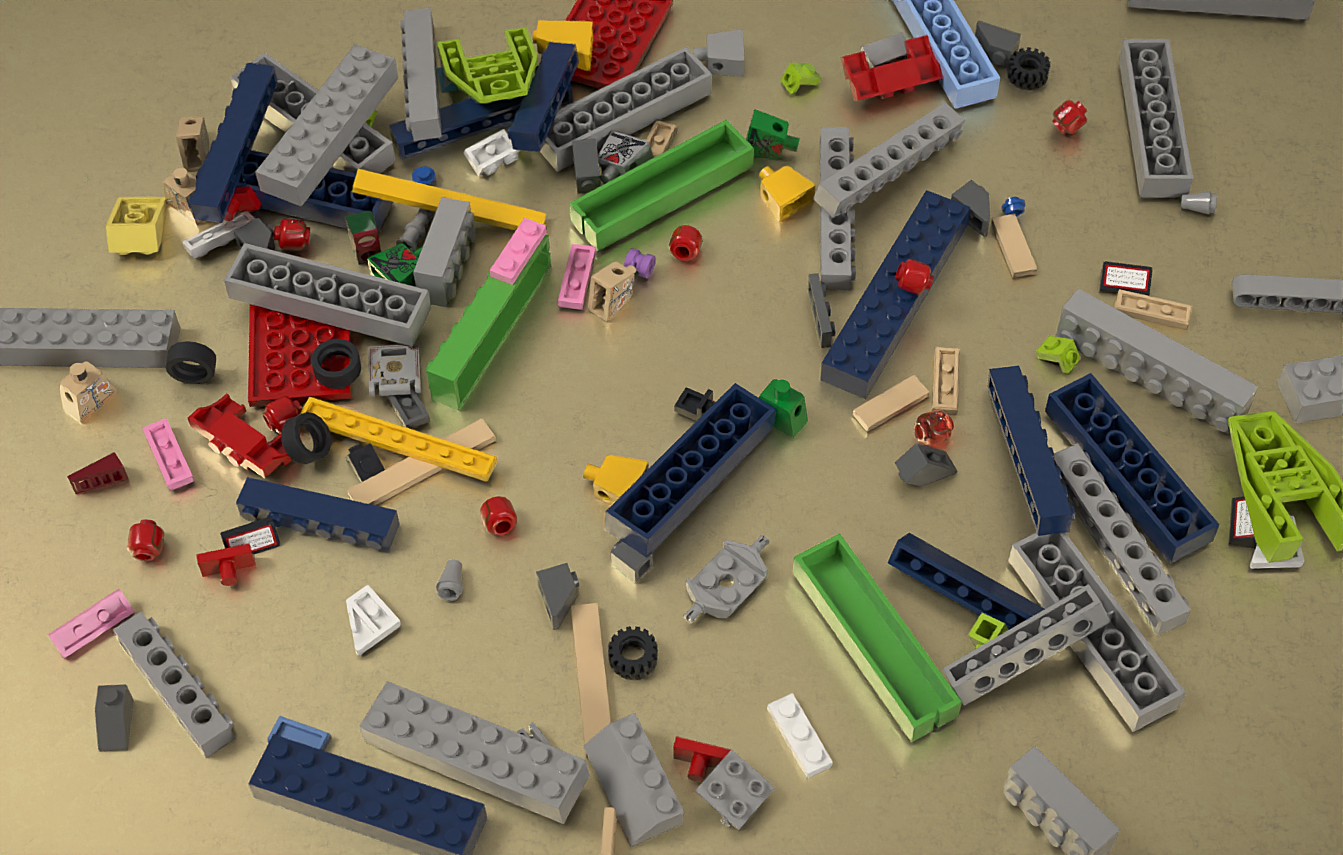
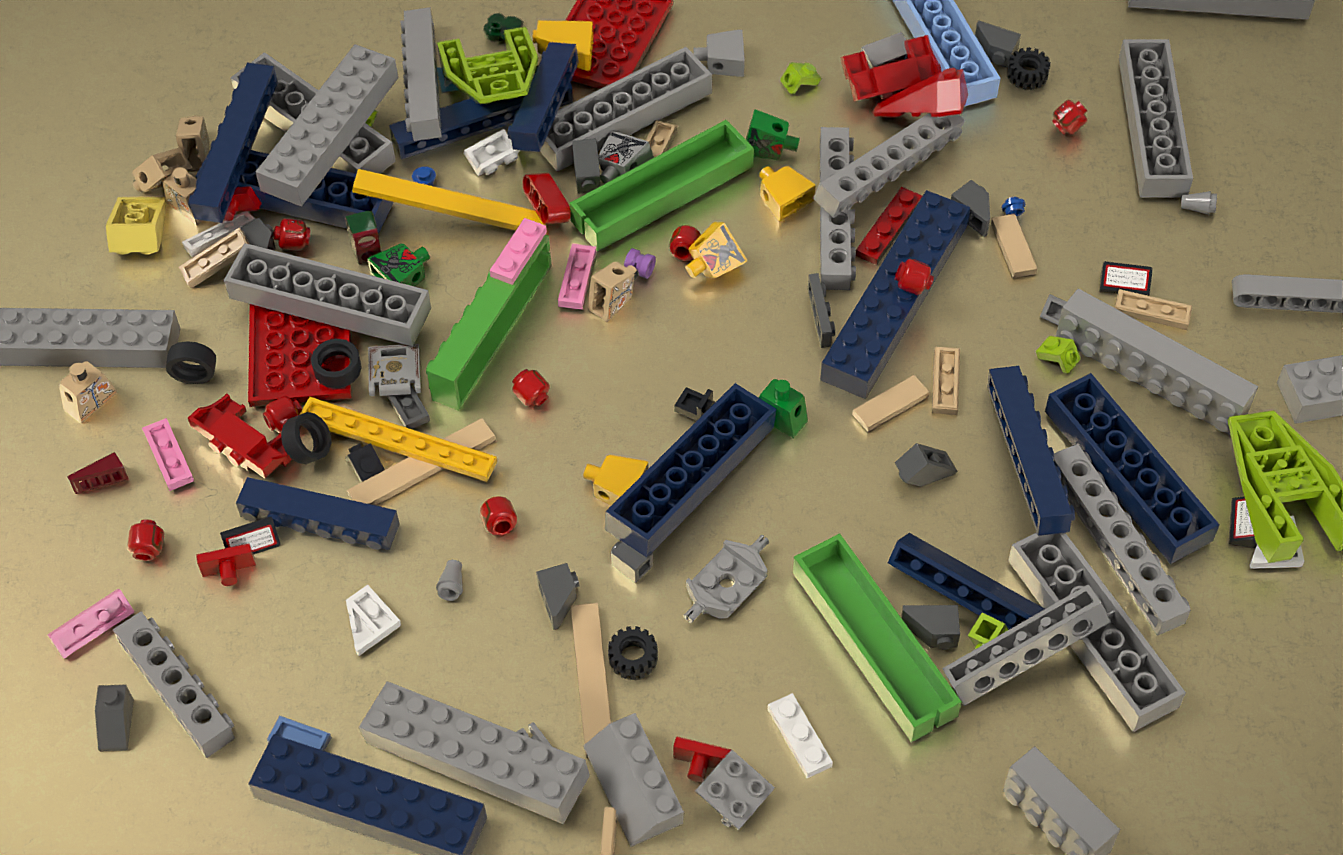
light grey pin [396,208,435,252] -> none
light grey brick [413,197,476,307] -> none
clear red head [913,410,954,446] -> none
none -> tan torso [133,147,192,192]
none -> tan tile [179,228,249,288]
none -> dark green plate [483,13,523,42]
none -> red head [512,369,550,407]
none -> red beam [522,173,571,224]
none -> yellow torso [685,222,748,278]
none -> red plate [855,186,922,266]
none -> wedge [873,68,968,117]
none -> dark grey slope [901,605,960,650]
none -> light grey slope [1040,294,1067,325]

